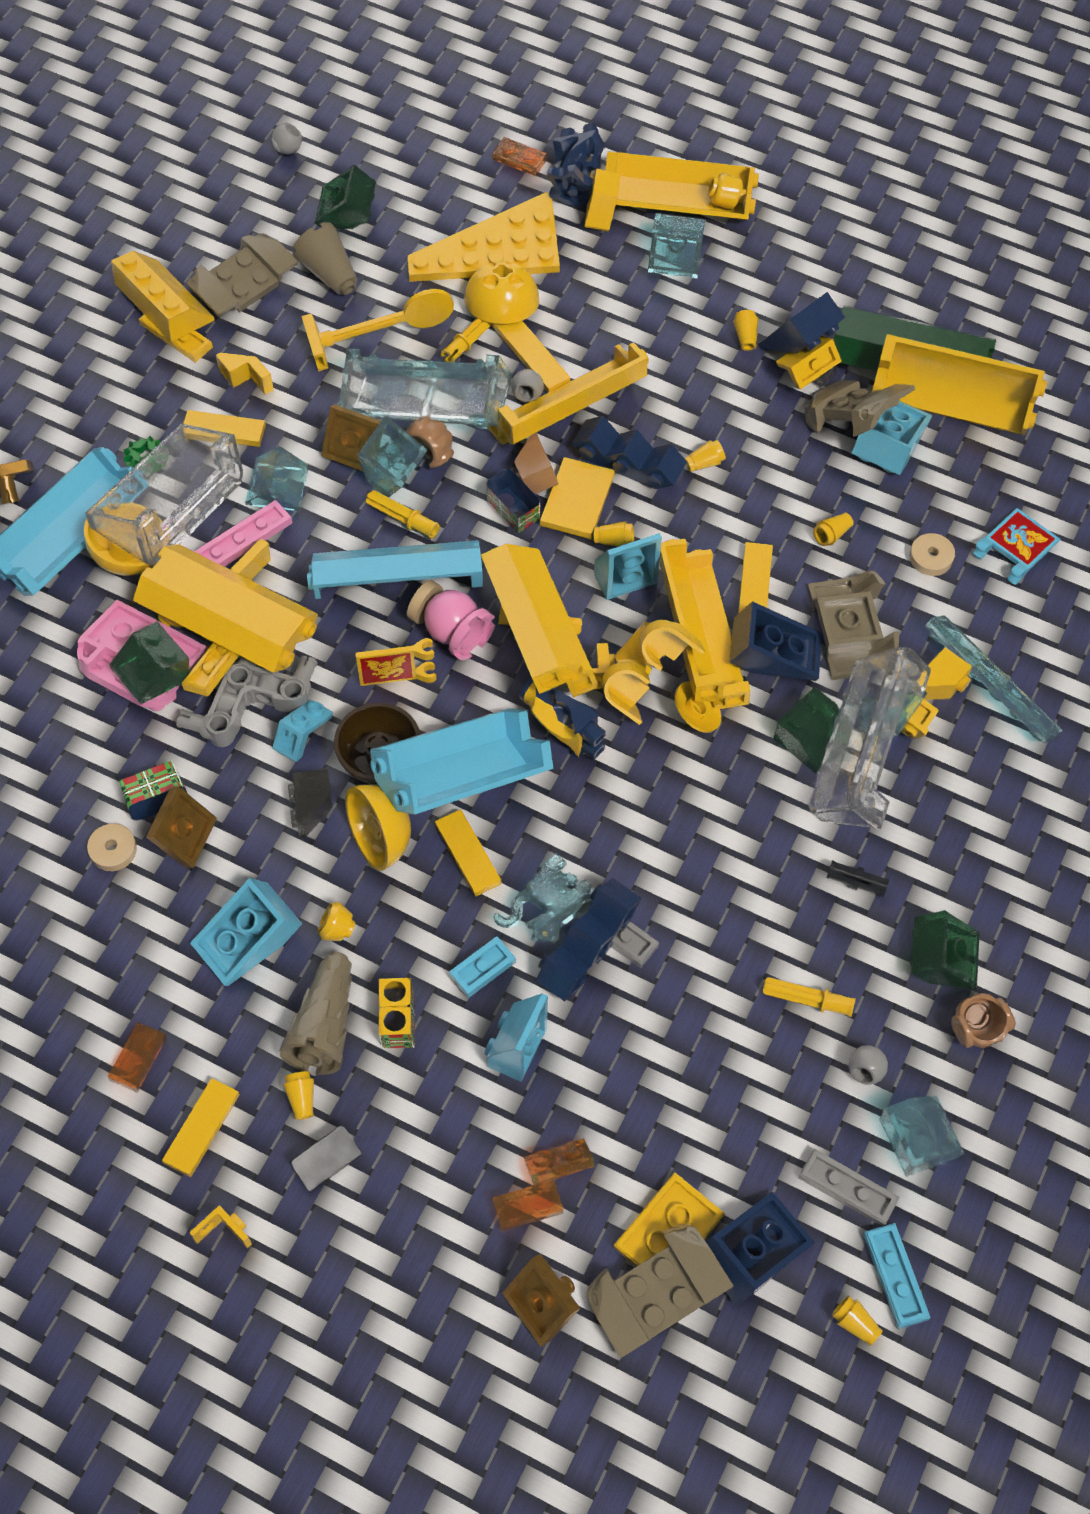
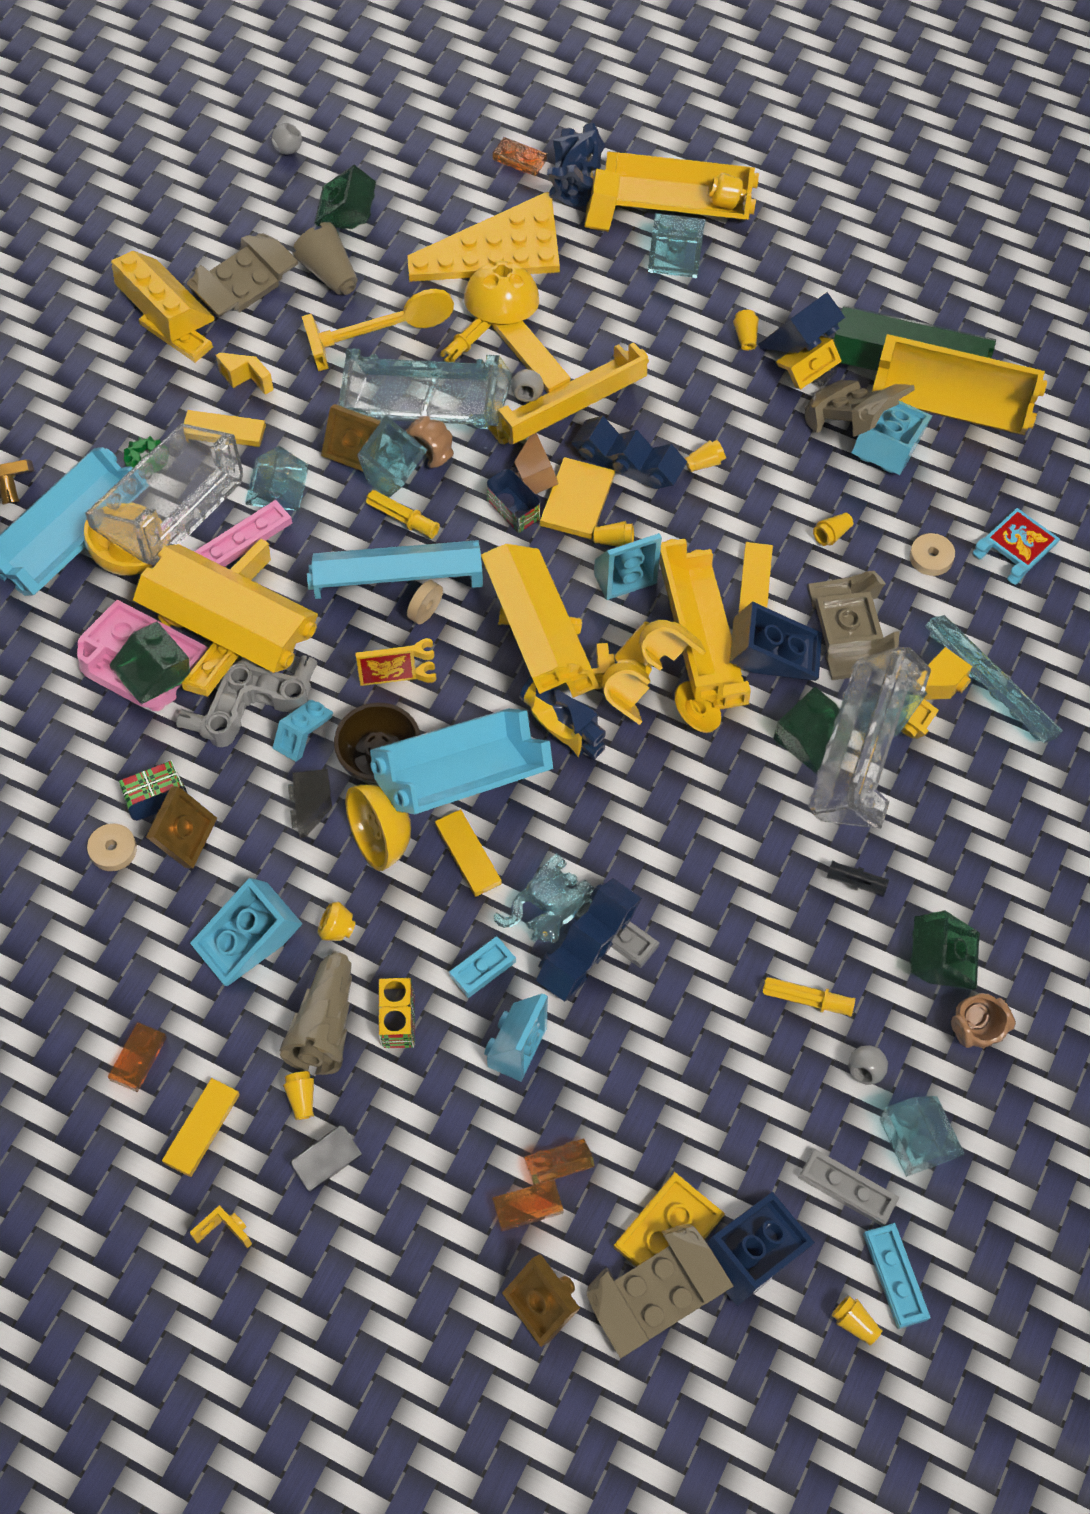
bright pink tile [424,590,495,661] -> none

